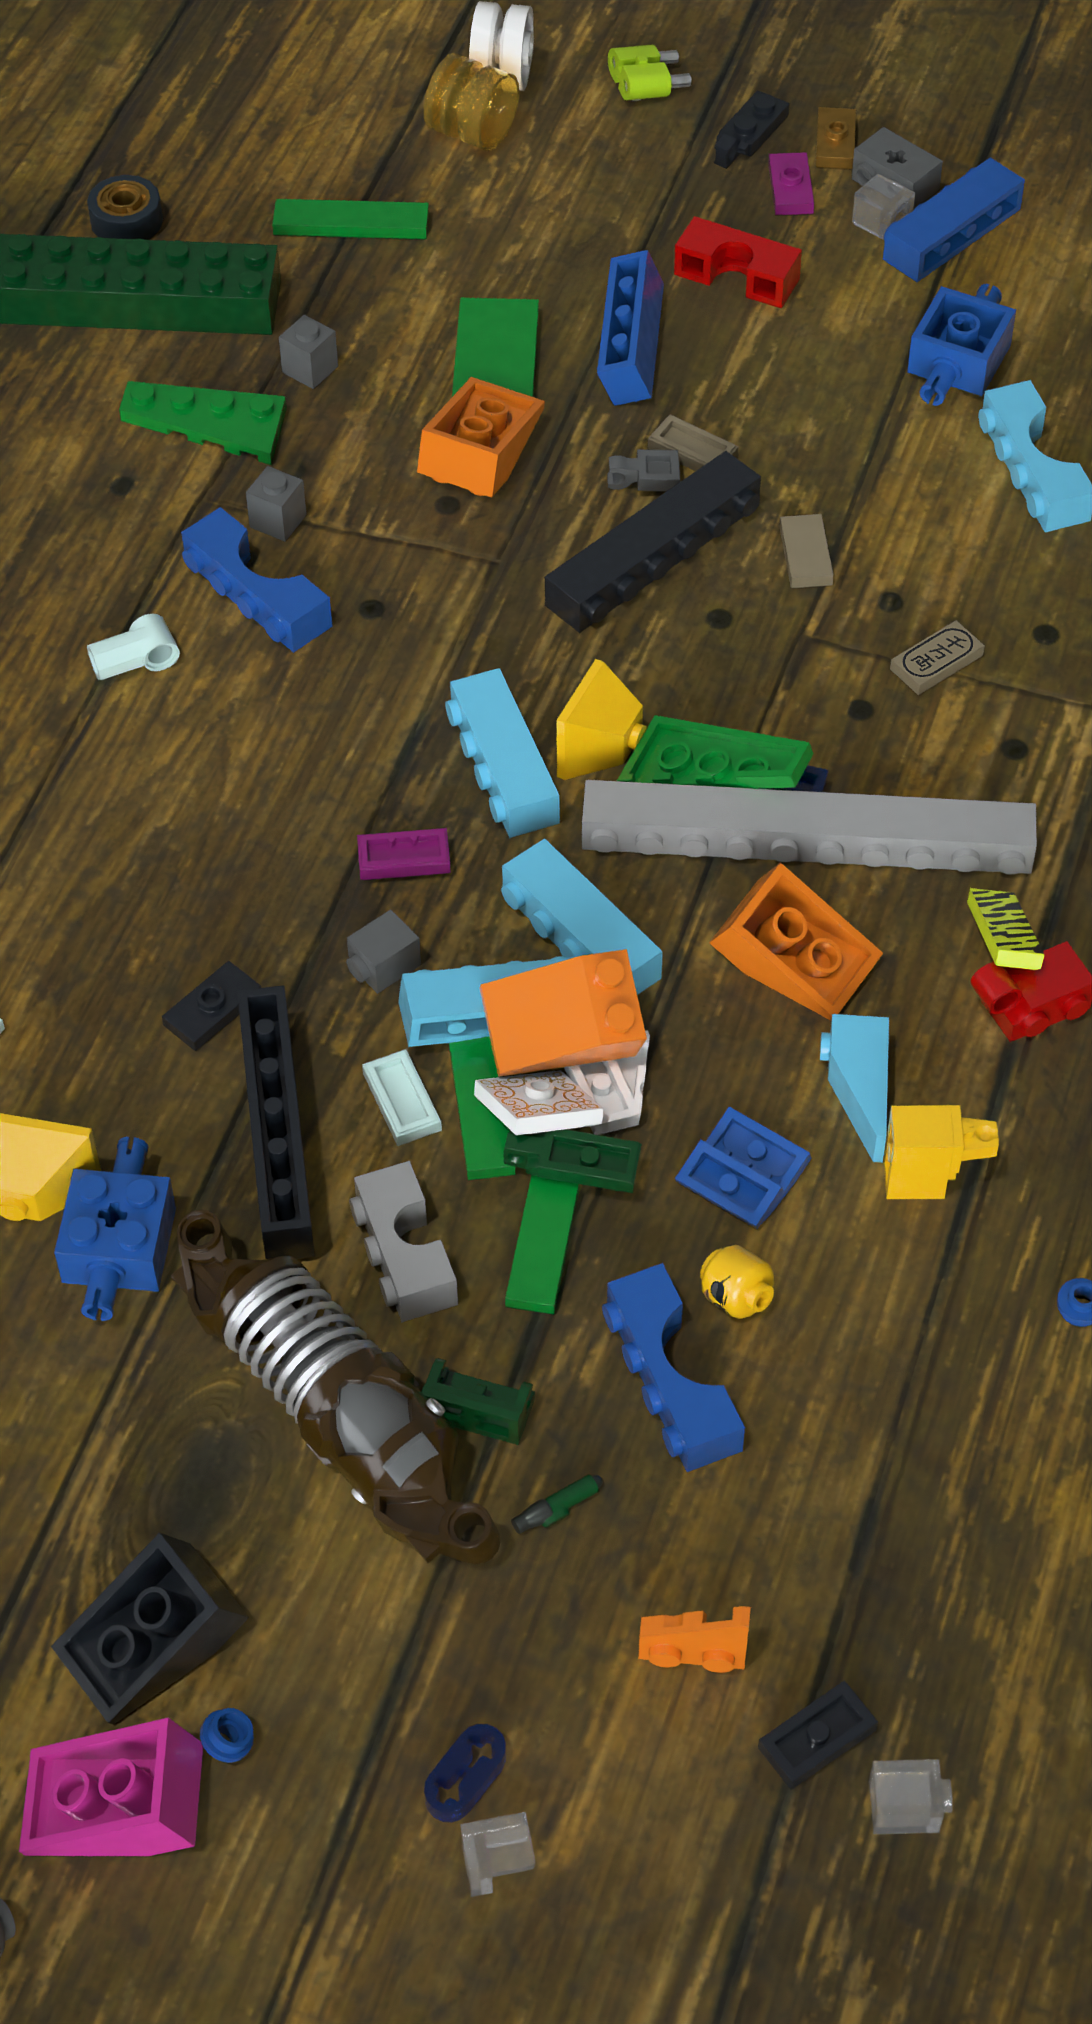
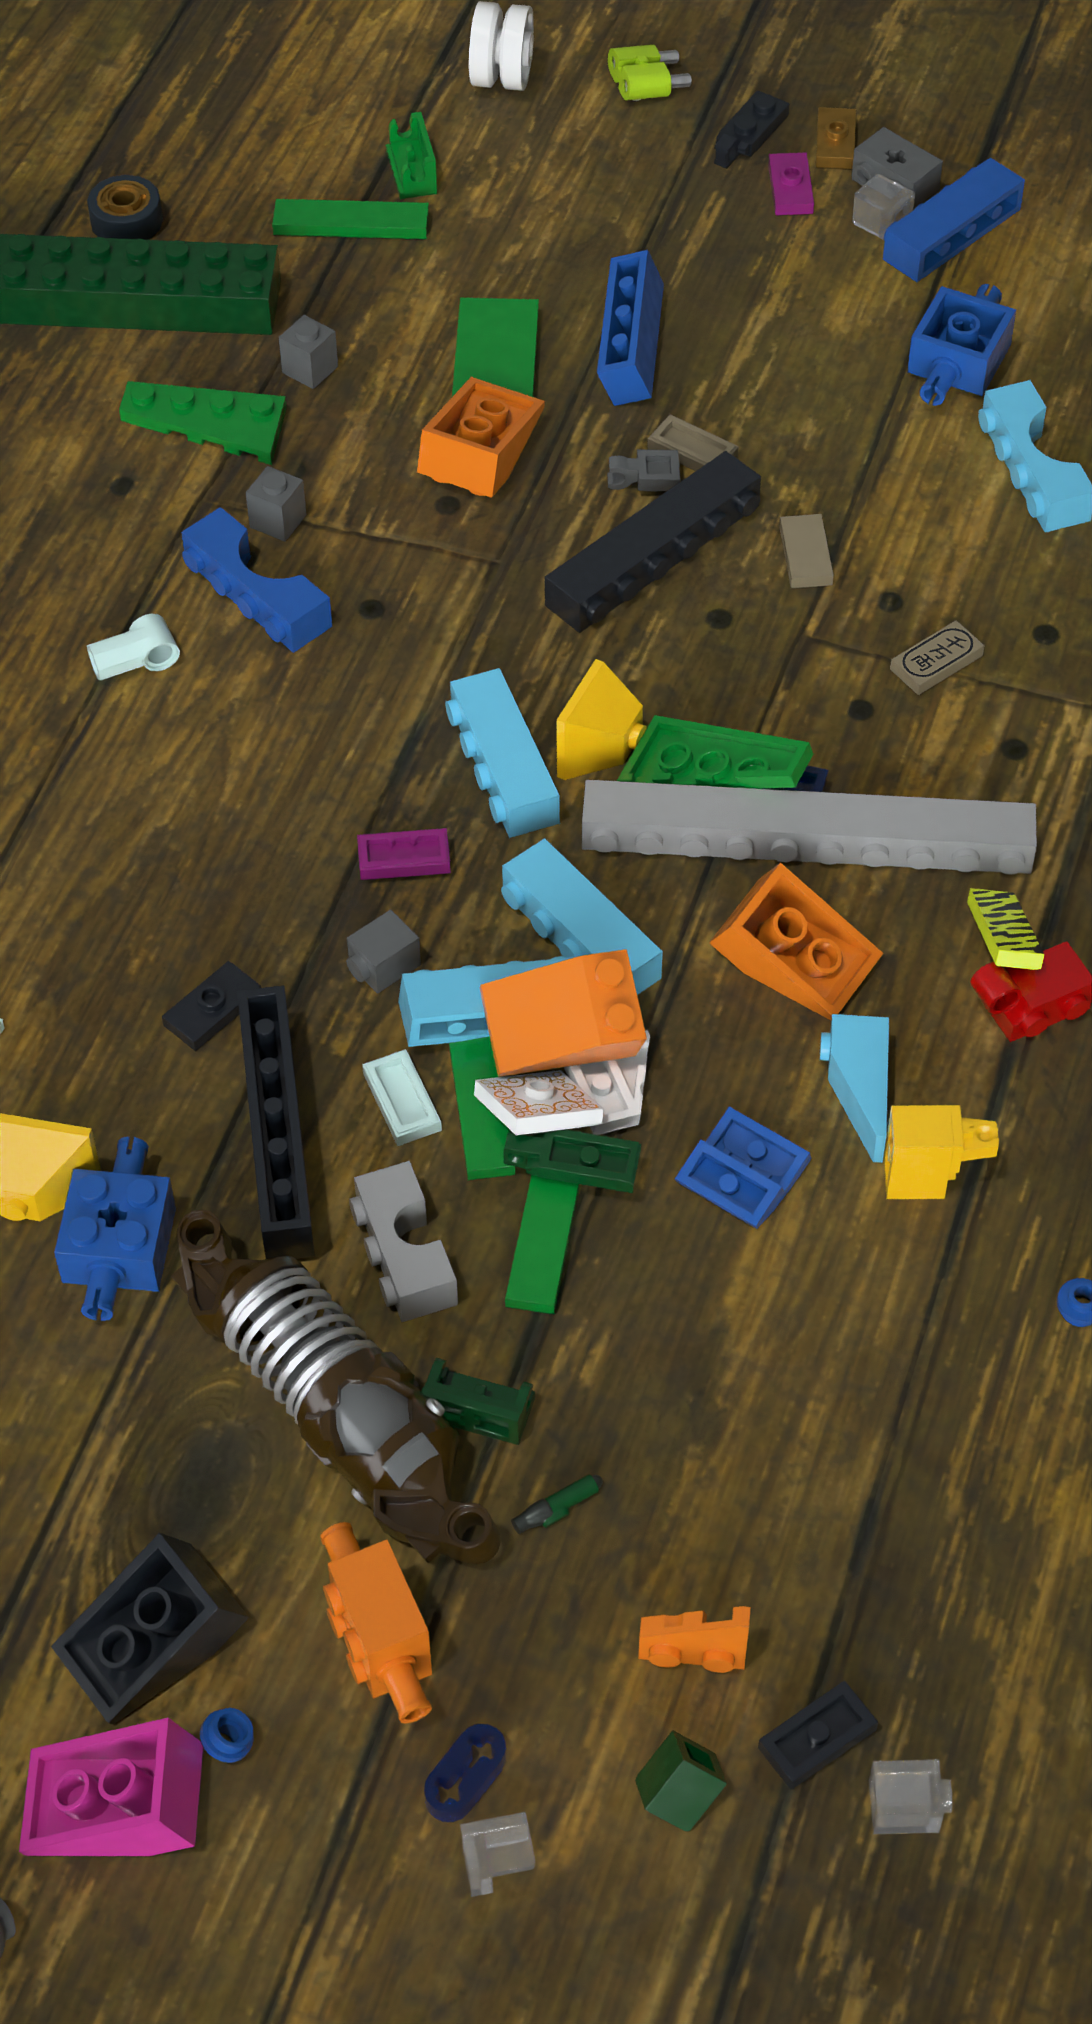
clear yellow wheel [424,52,519,151] -> none
blue arch [602,1263,745,1472] -> none
red arch [674,216,802,309] -> none
yellow head [700,1245,774,1319] -> none
none -> orange brick [320,1522,432,1724]
none -> green hinge [386,112,437,199]
none -> dark green panel [635,1730,727,1831]

